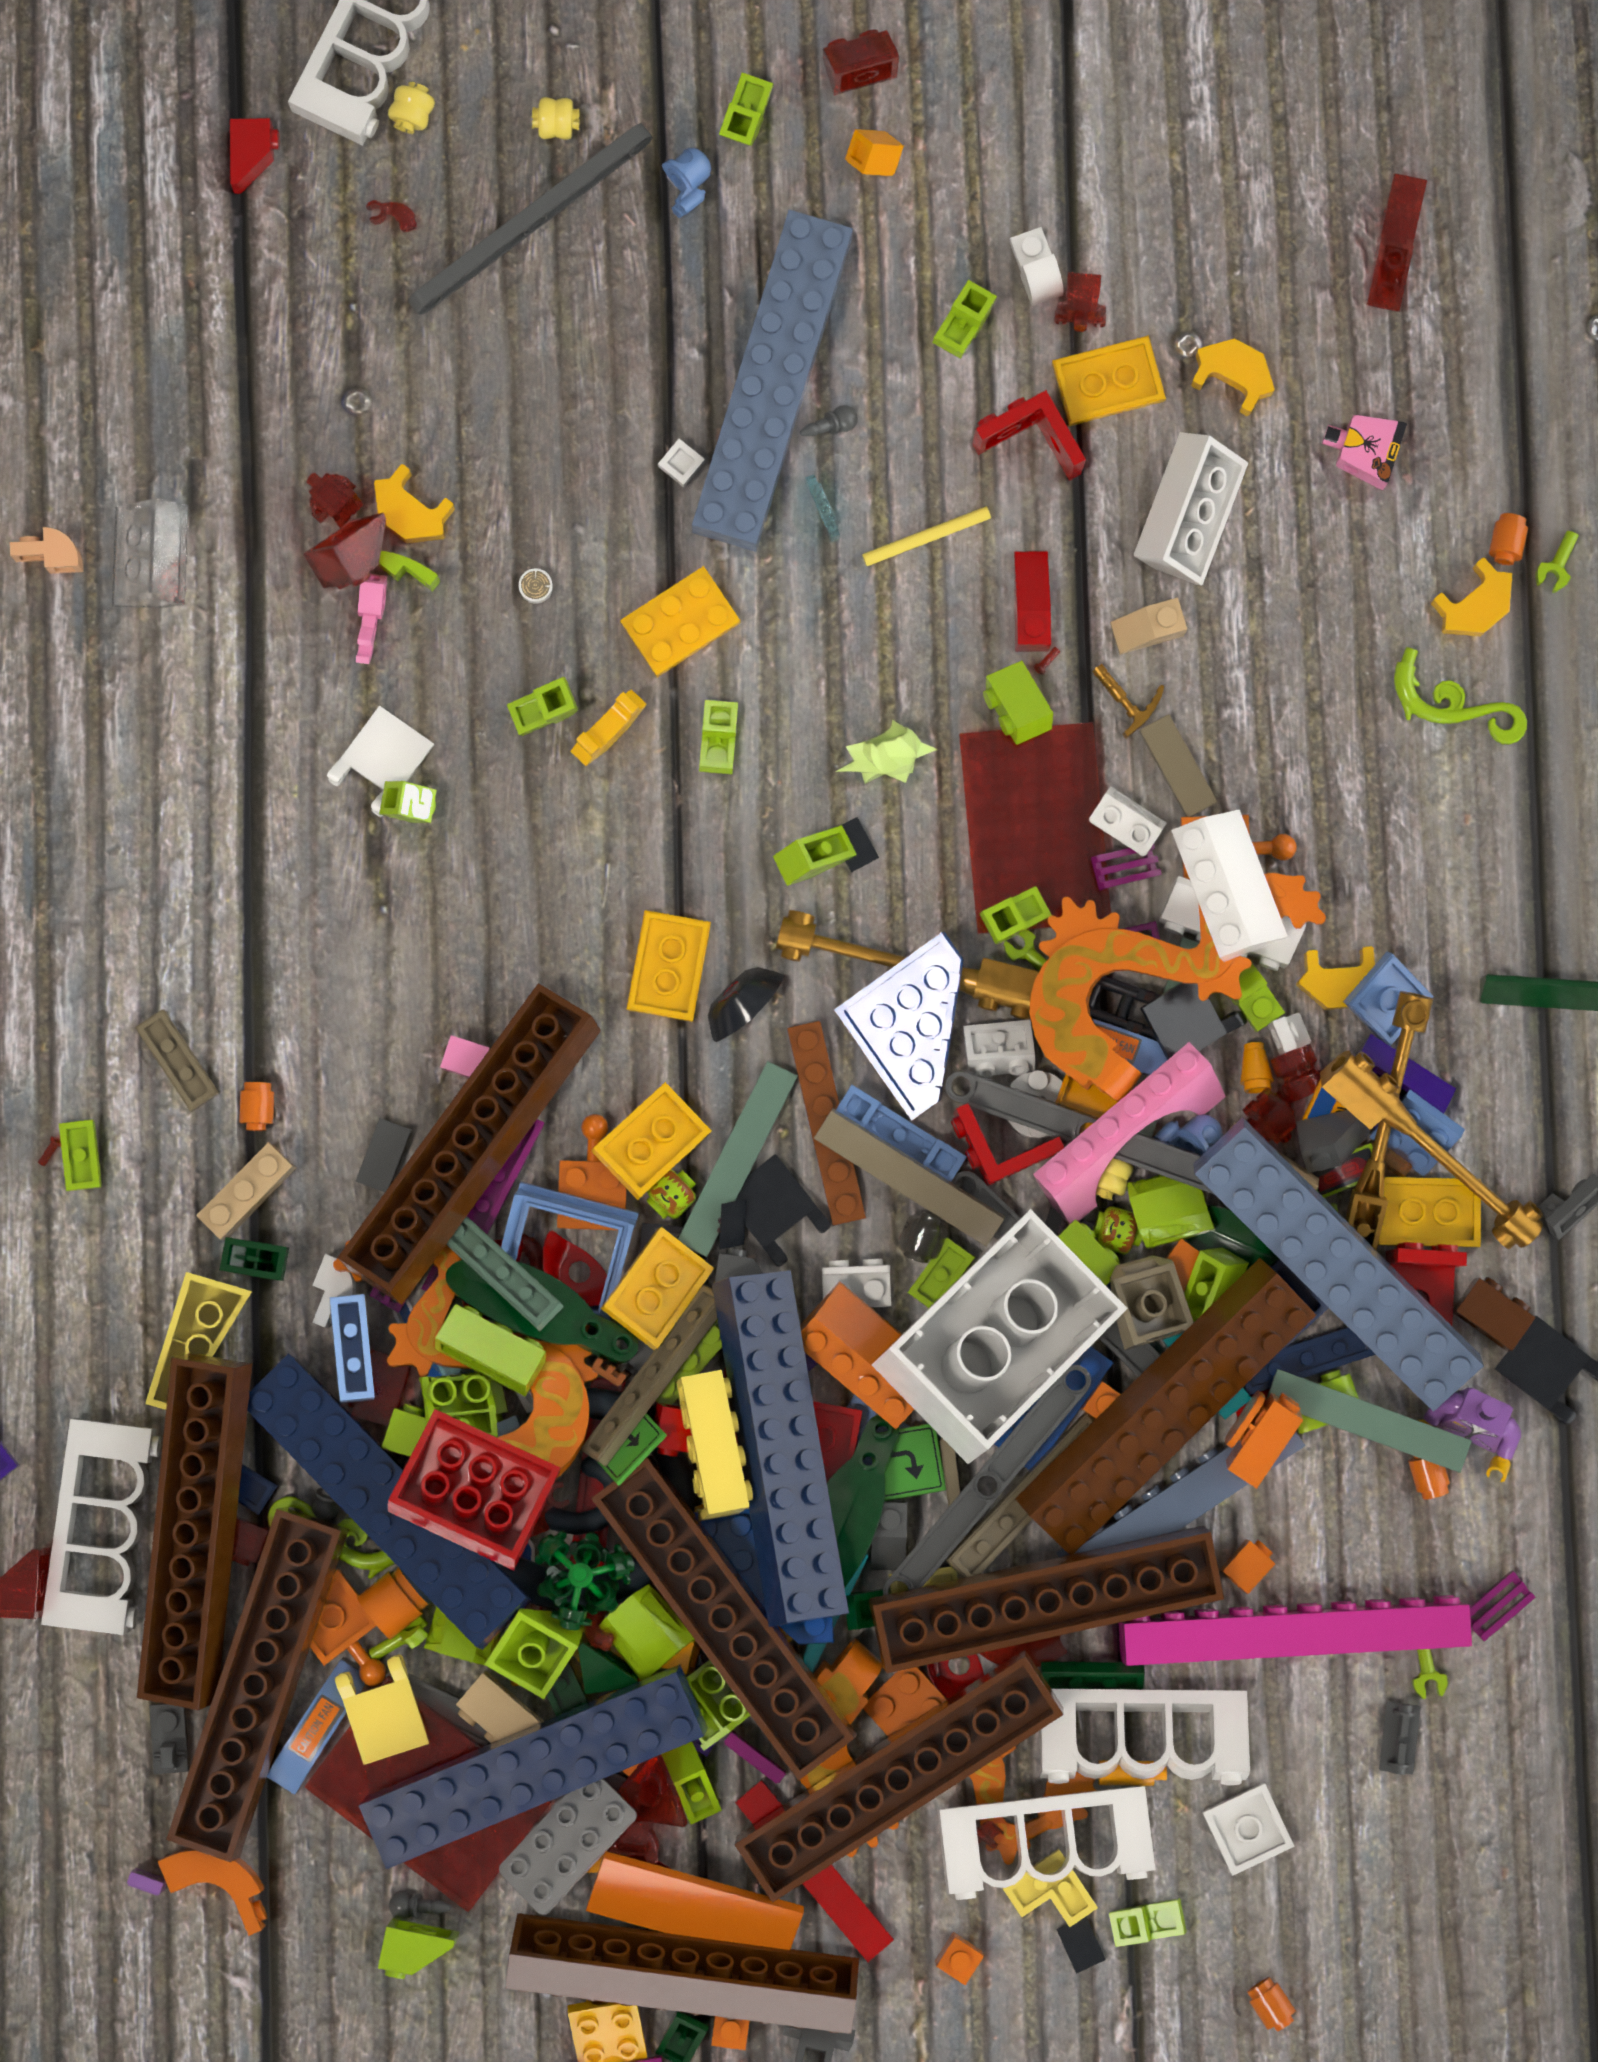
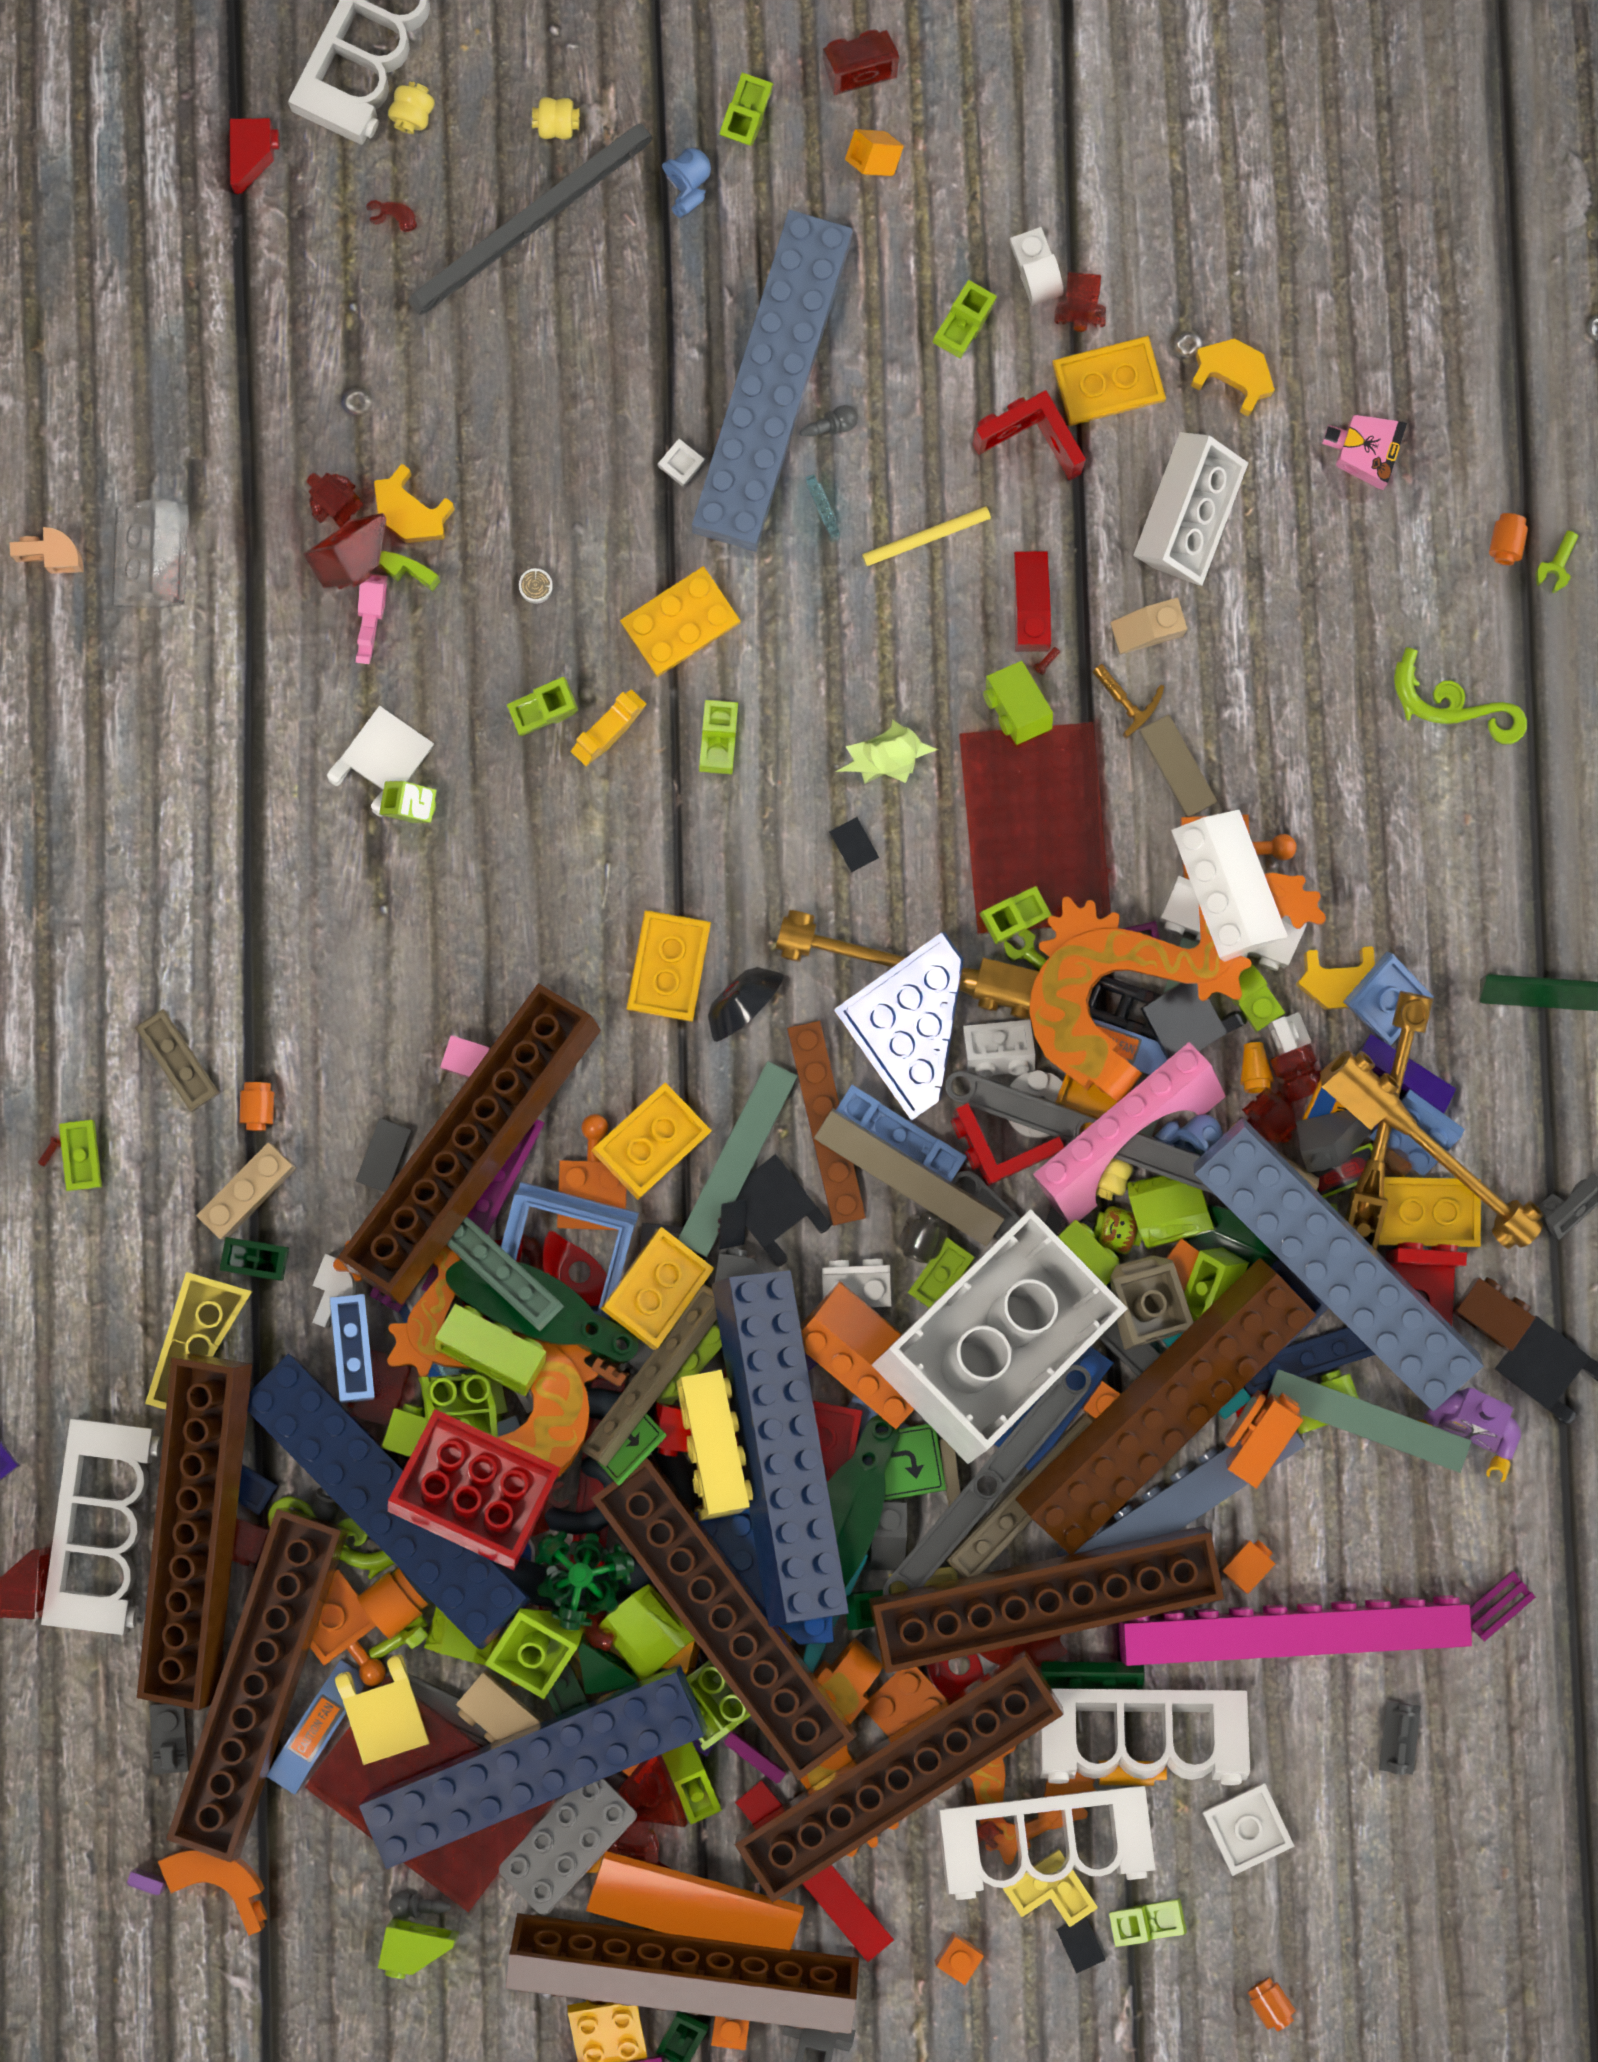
lime head [646,1170,696,1220] -> none
lime slope [773,825,857,886] -> none
white bracket [1089,786,1167,856] -> none
magenta tile [1091,844,1162,890] -> none
clear red slope [1366,173,1427,312] -> none
orange brick [1408,1456,1450,1500] -> none
lime bar [1411,1649,1448,1699] -> none
yellow piece [1431,557,1512,637] -> none

